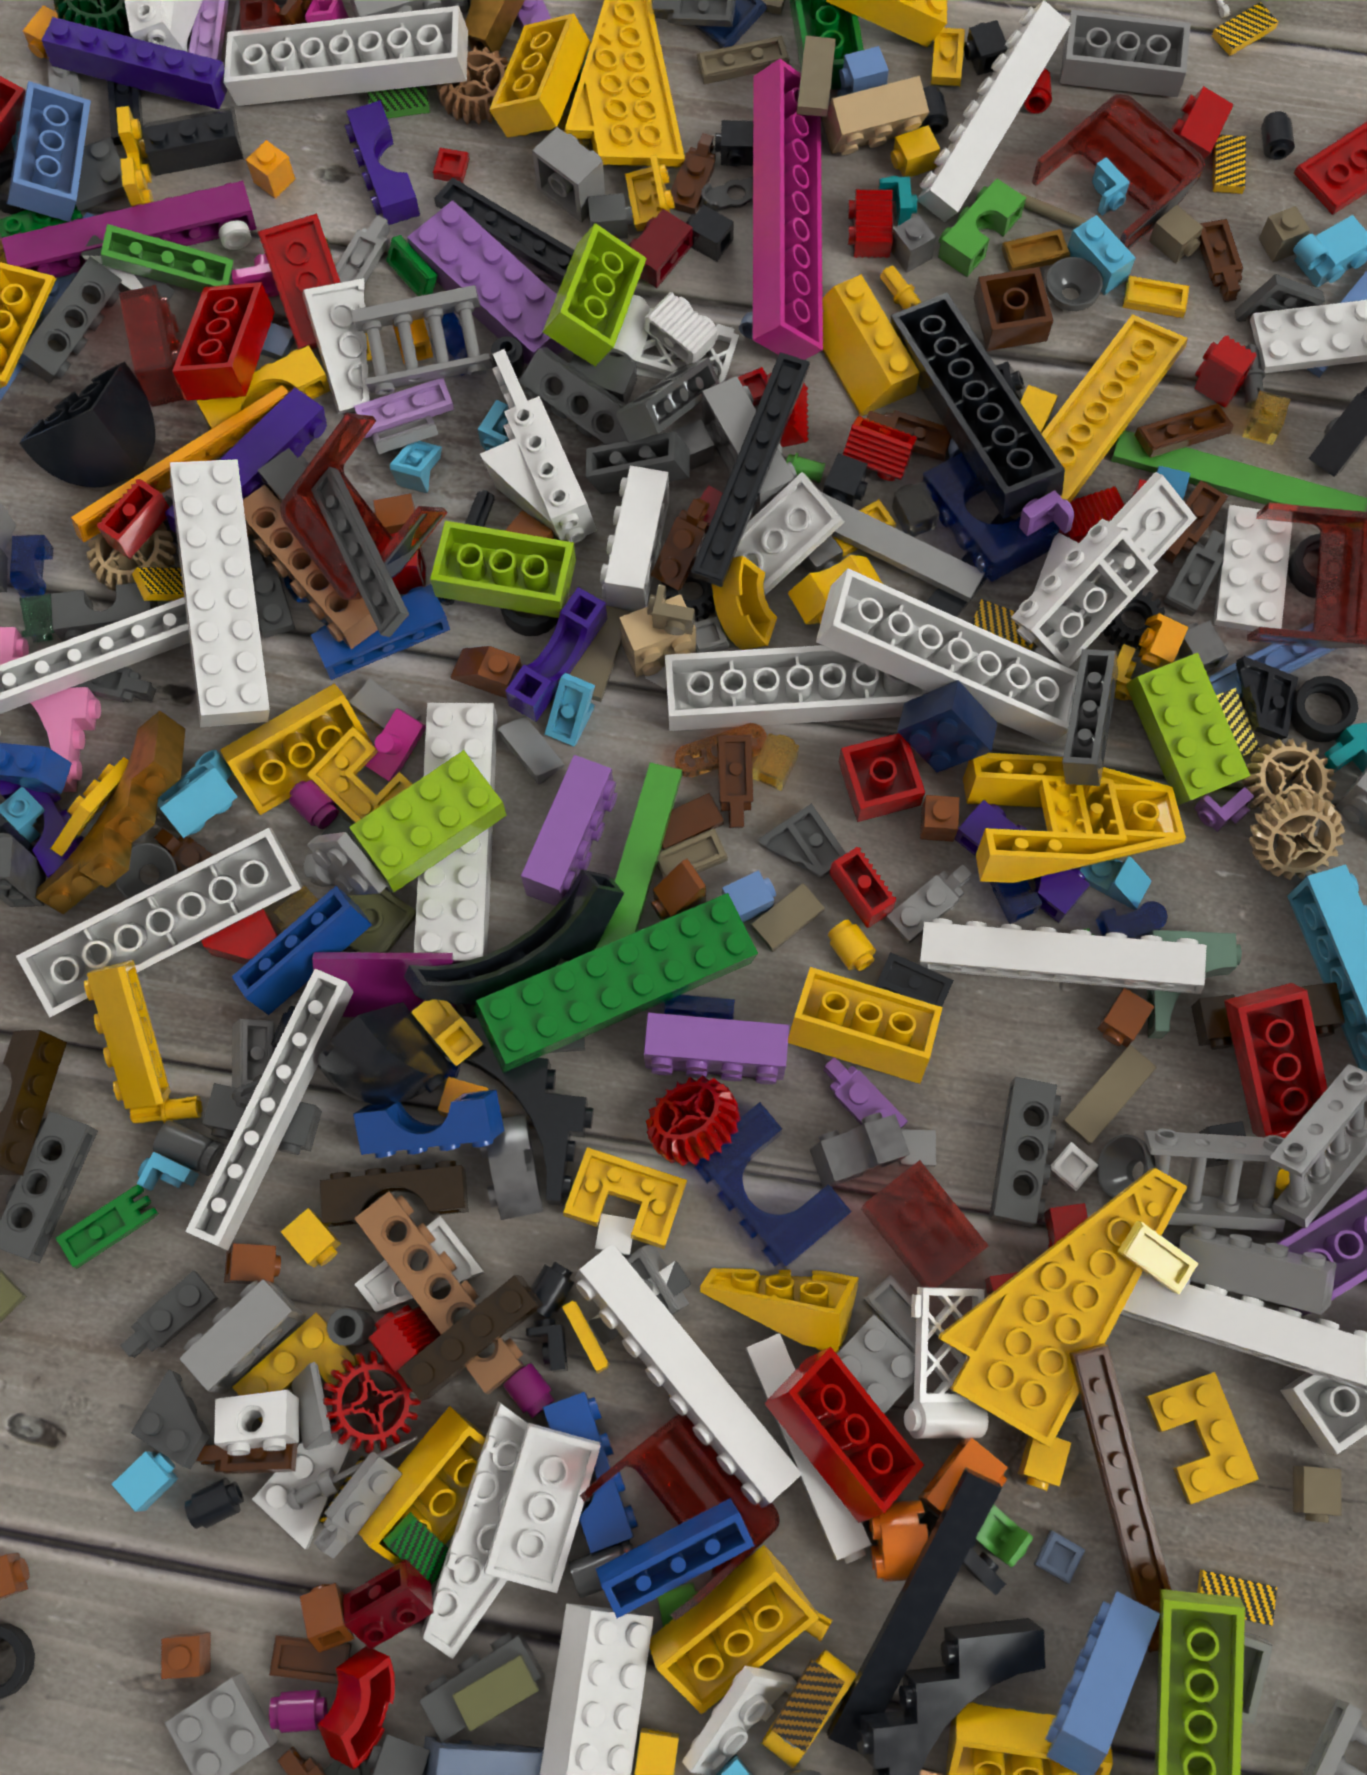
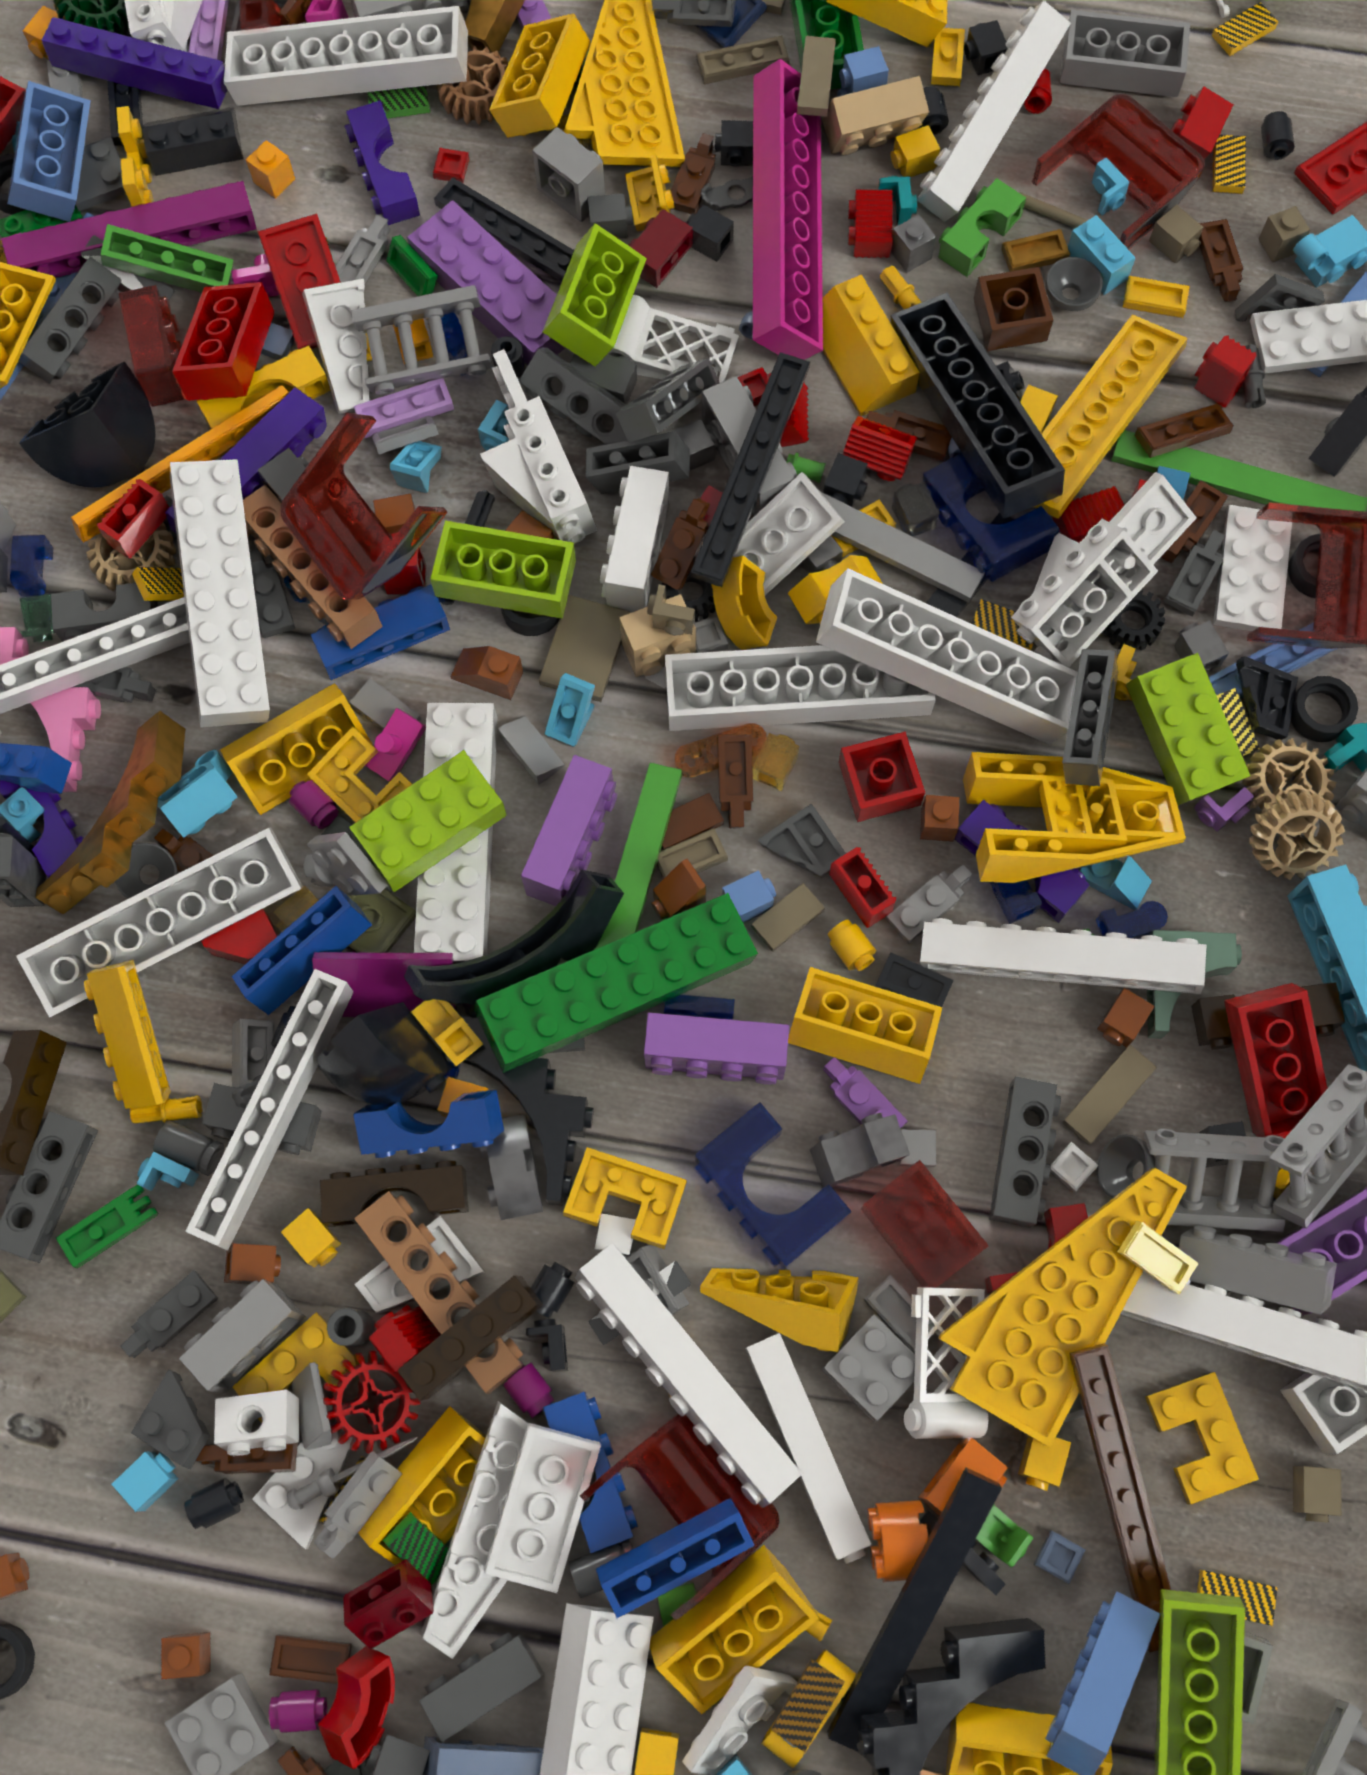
yellow wing [50,757,129,857] -> none
white tile [219,221,251,250] -> none
dark orange brick [300,1583,355,1653] -> none
dark grey tile [311,467,409,637] -> none
olive tile [452,1654,539,1731] -> none
dark purple arch [505,587,607,722] -> none
yellow tile [562,1301,610,1373] -> none
white brick [644,292,718,364] -> none
red gear [645,1076,741,1166] -> none
red brick [764,1347,924,1523] -> none
dark blue brick [897,680,997,773] -> none
medium lavender bracket [1019,490,1074,536] -> none
light orange brick [1138,613,1189,669] -> none
clear yellow brick [1242,391,1291,445] -> none

